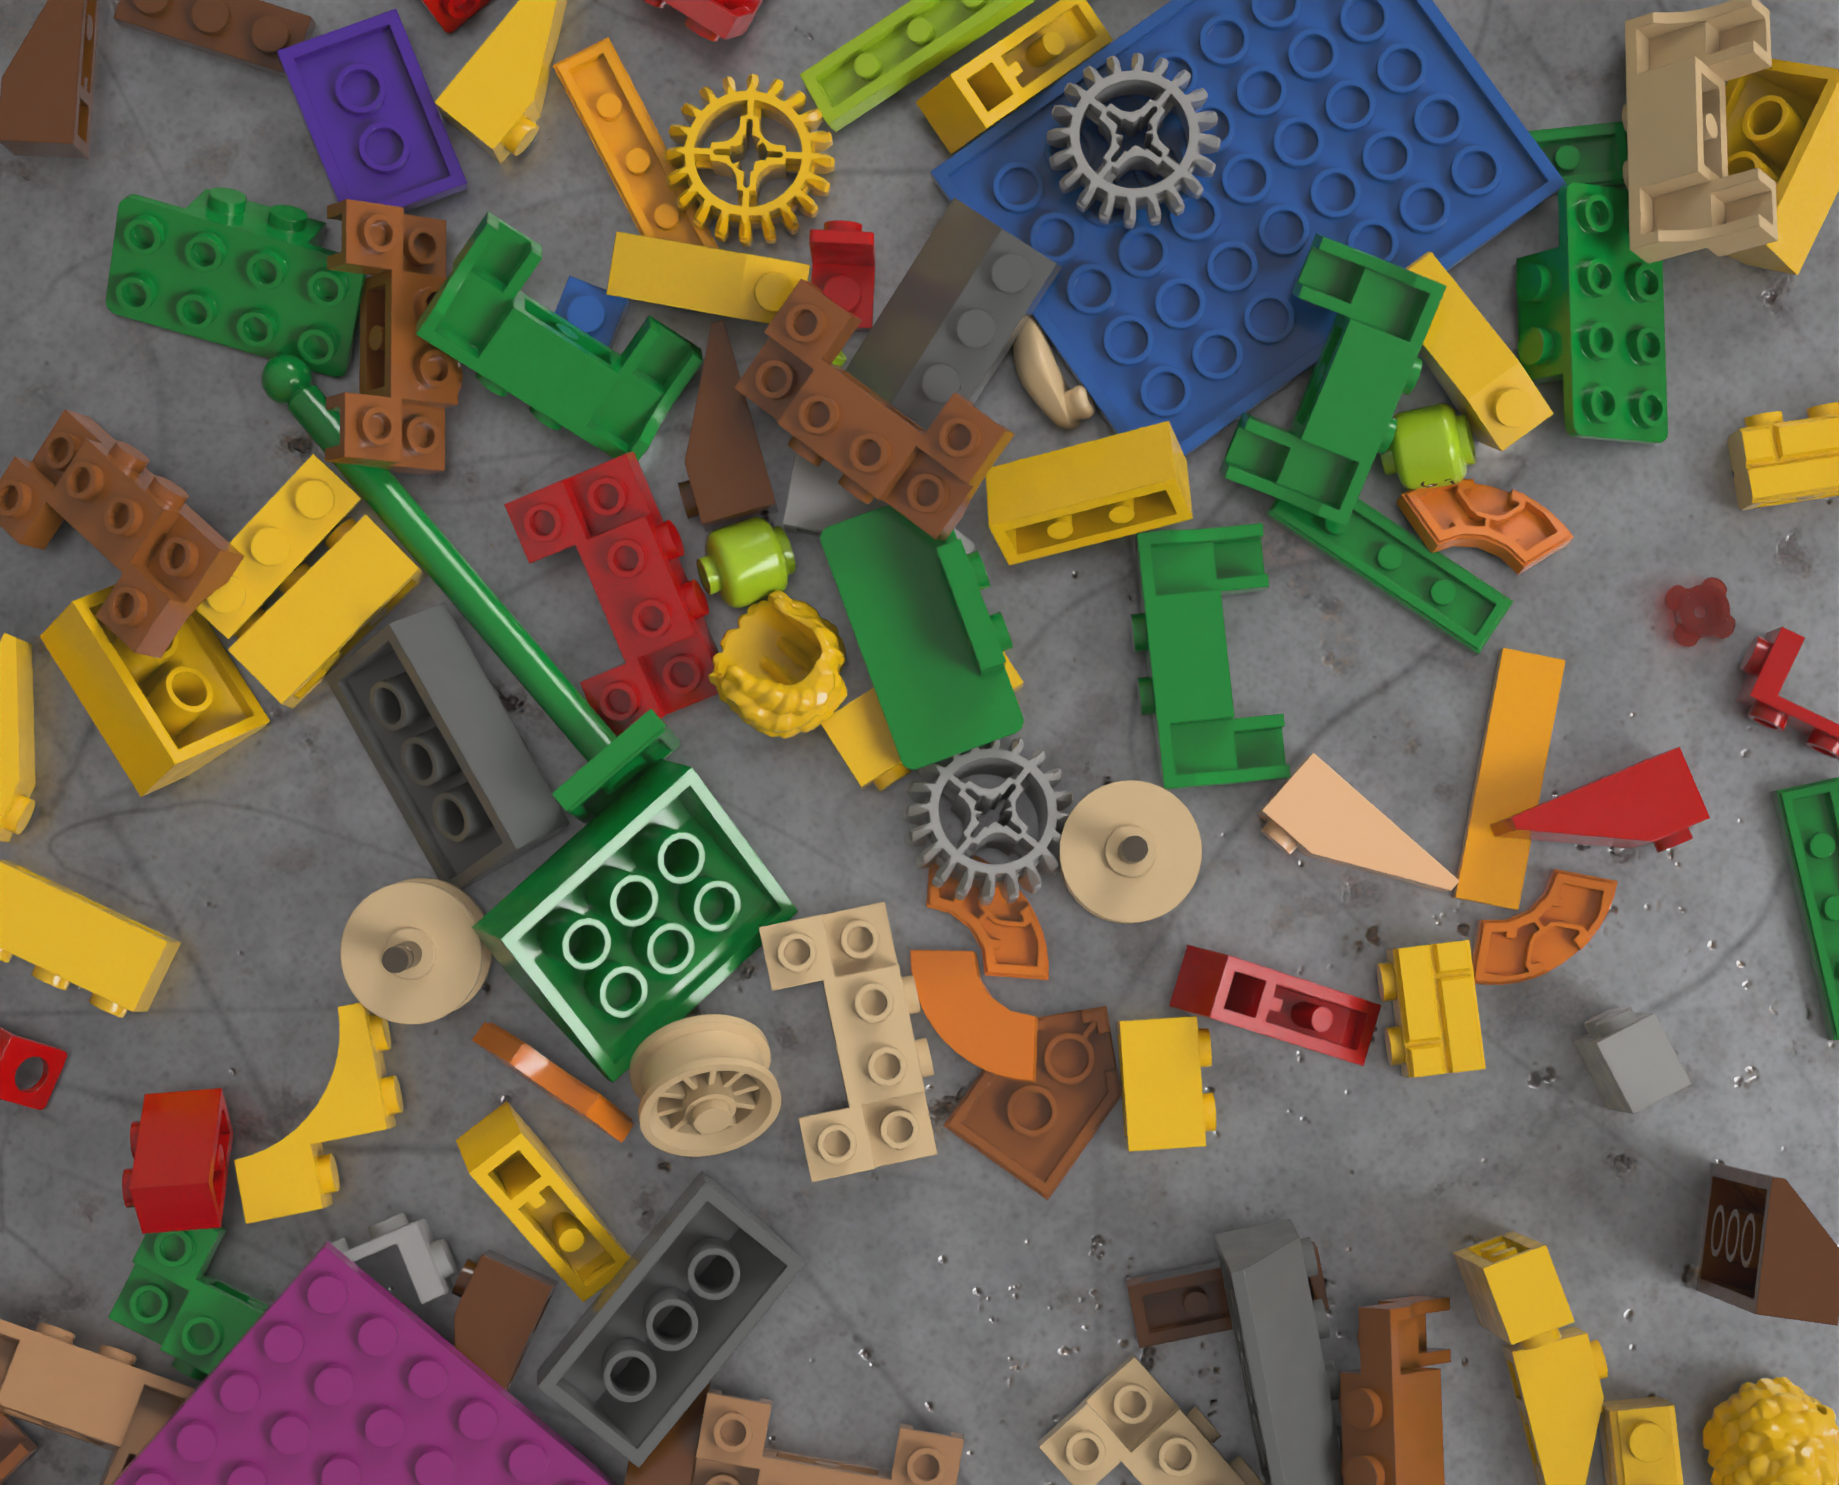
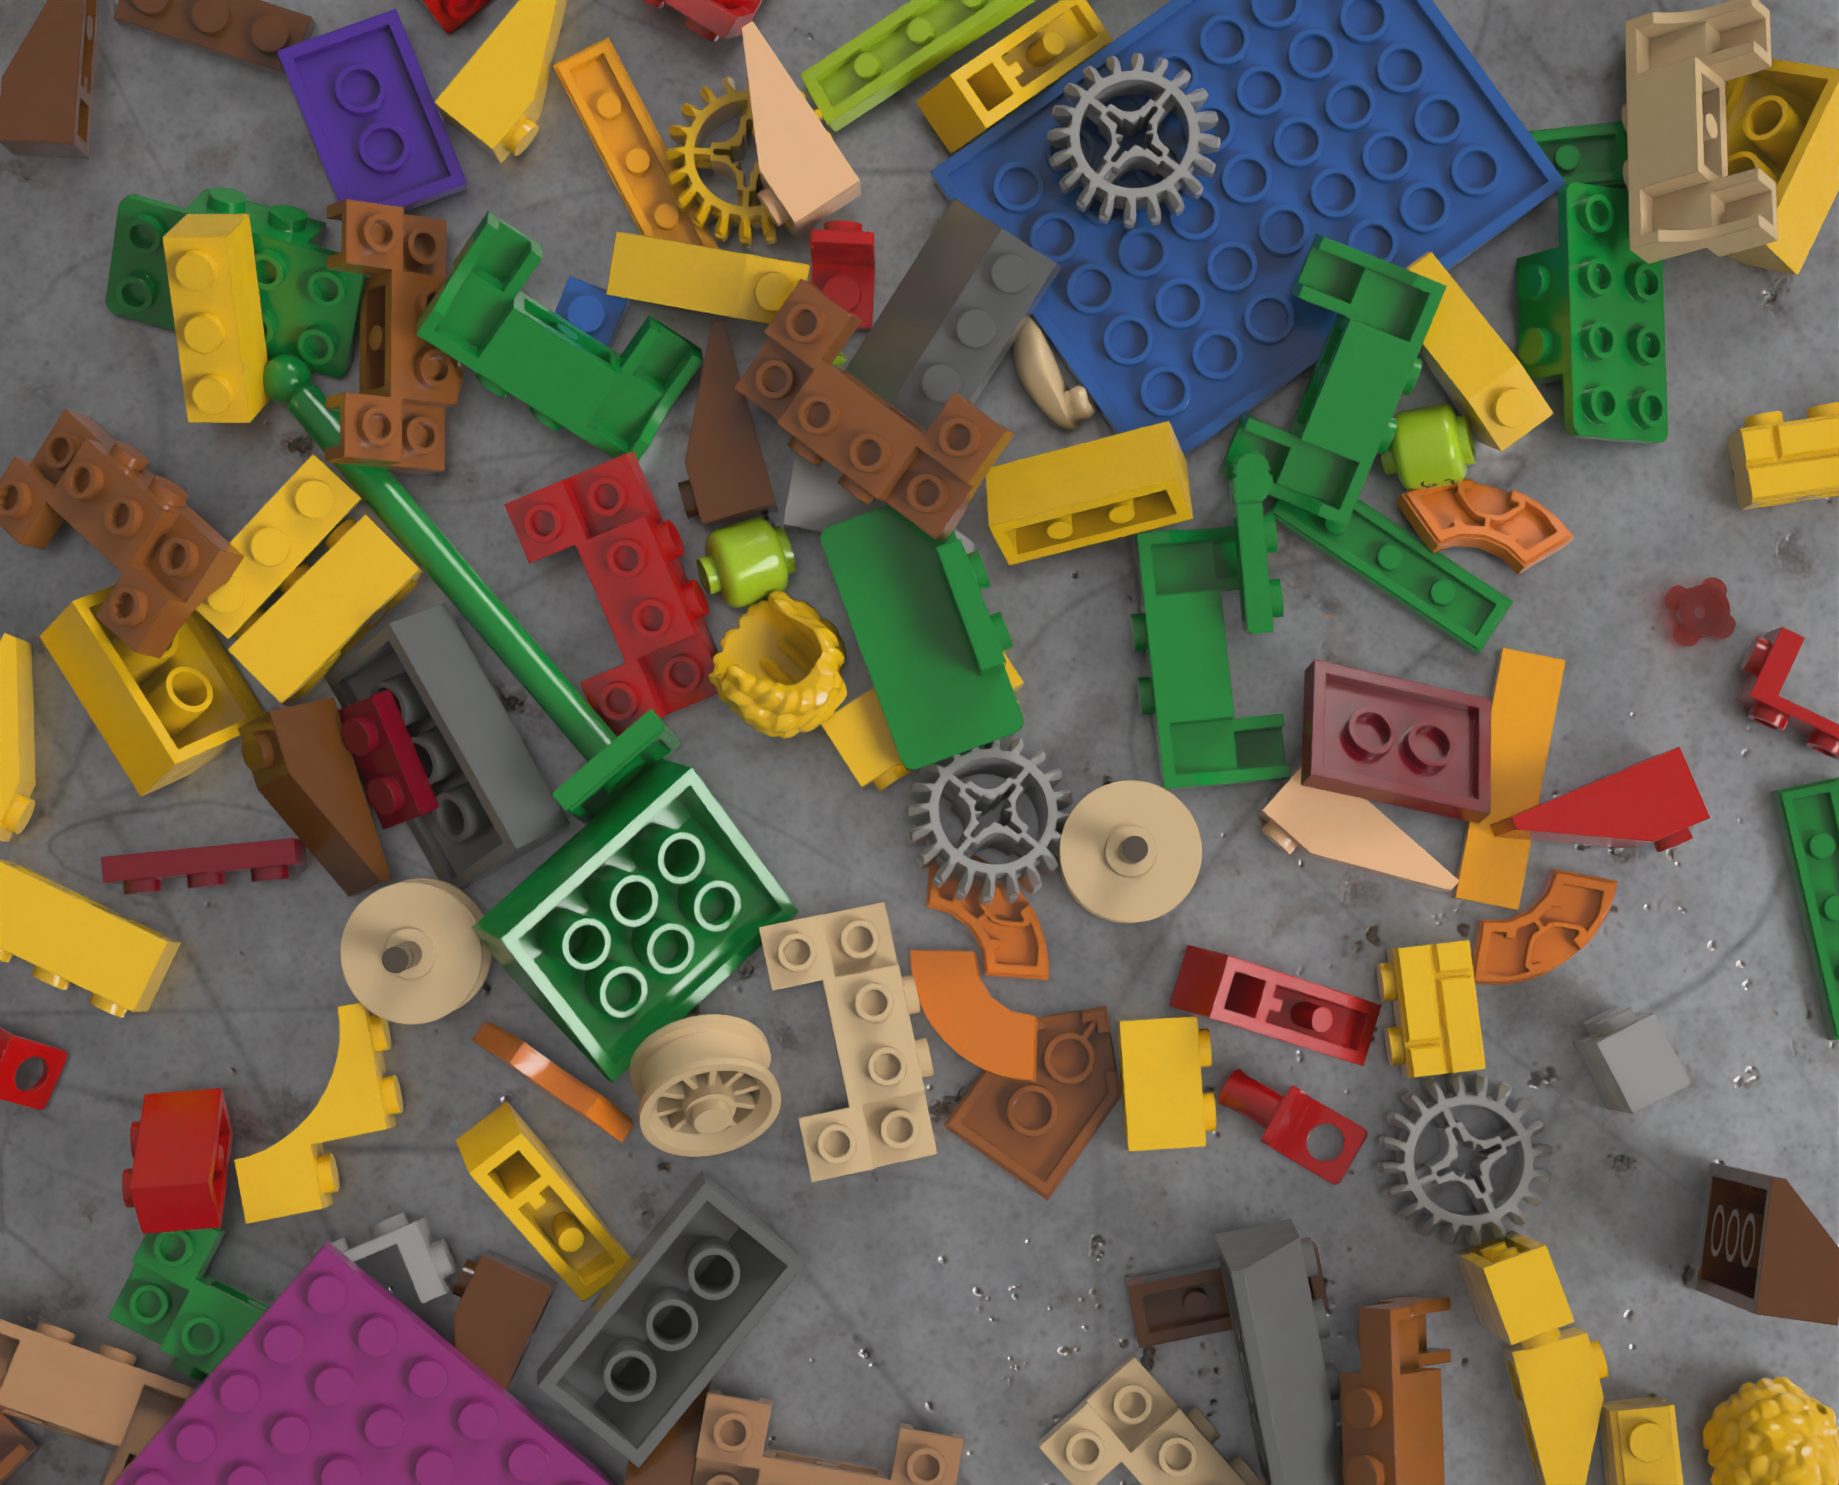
none -> dark red plate [101,838,307,895]
none -> yellow brick [163,214,270,423]
none -> reddish brown slope [238,697,392,897]
none -> dark red plate [338,689,440,830]
none -> light nougat slope [742,21,861,236]
none -> red bracket [1218,1068,1368,1185]
none -> green hinge [1229,451,1283,634]
none -> dark red plate [1301,659,1491,823]
none -> light grey gear [1376,1072,1552,1247]

